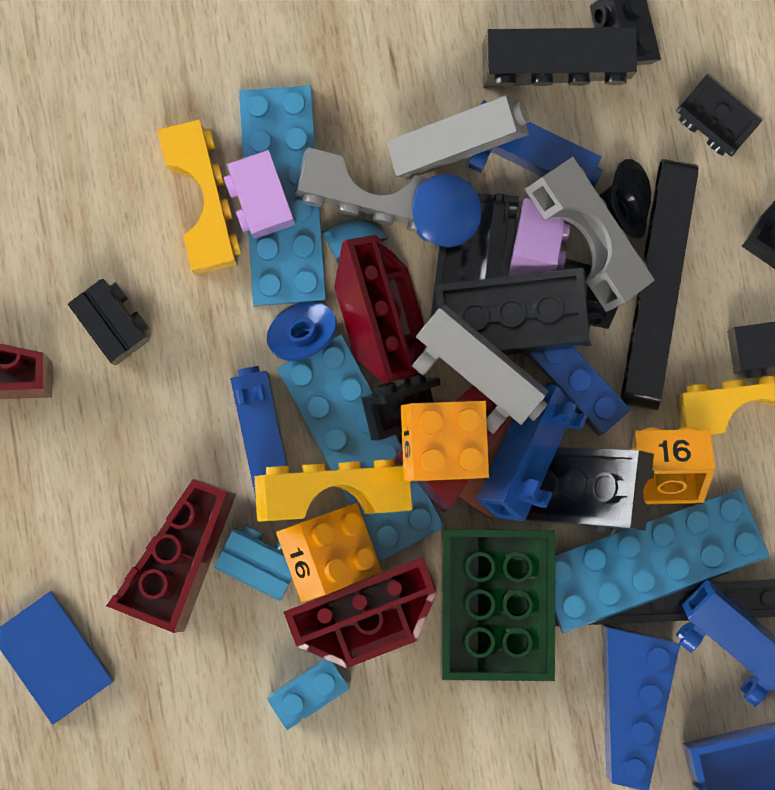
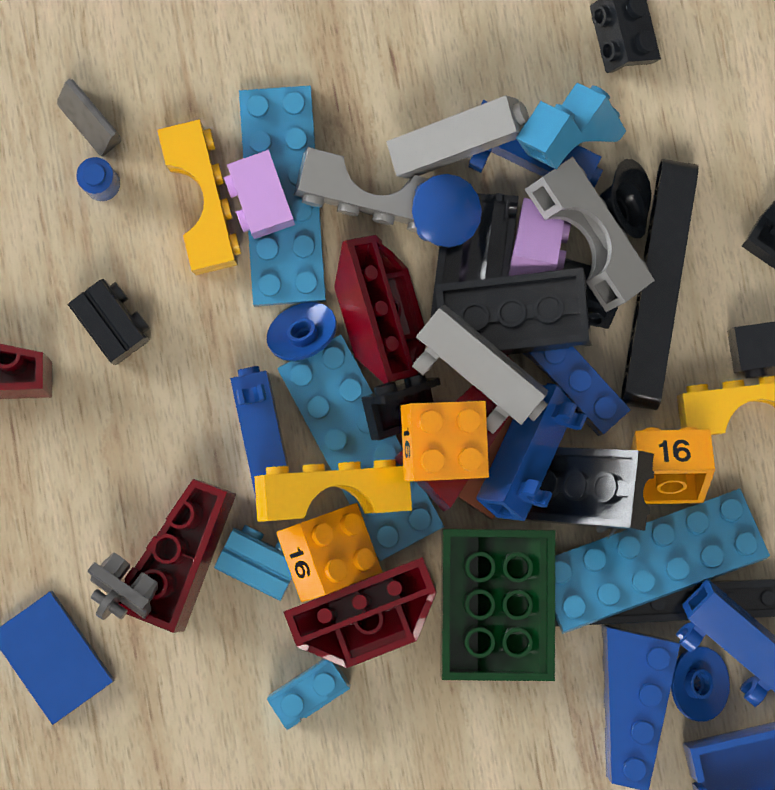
dark azure brick [322,219,389,263] -> none
black wedge [482,27,637,88] -> none
black bracket [676,73,764,157] -> none
none -> flat silver slope [57,78,121,156]
none -> blue brick [76,157,120,201]
none -> flat silver hips [88,552,158,620]
none -> dark azure arch [516,83,626,170]
none -> blue dish [671,647,730,722]

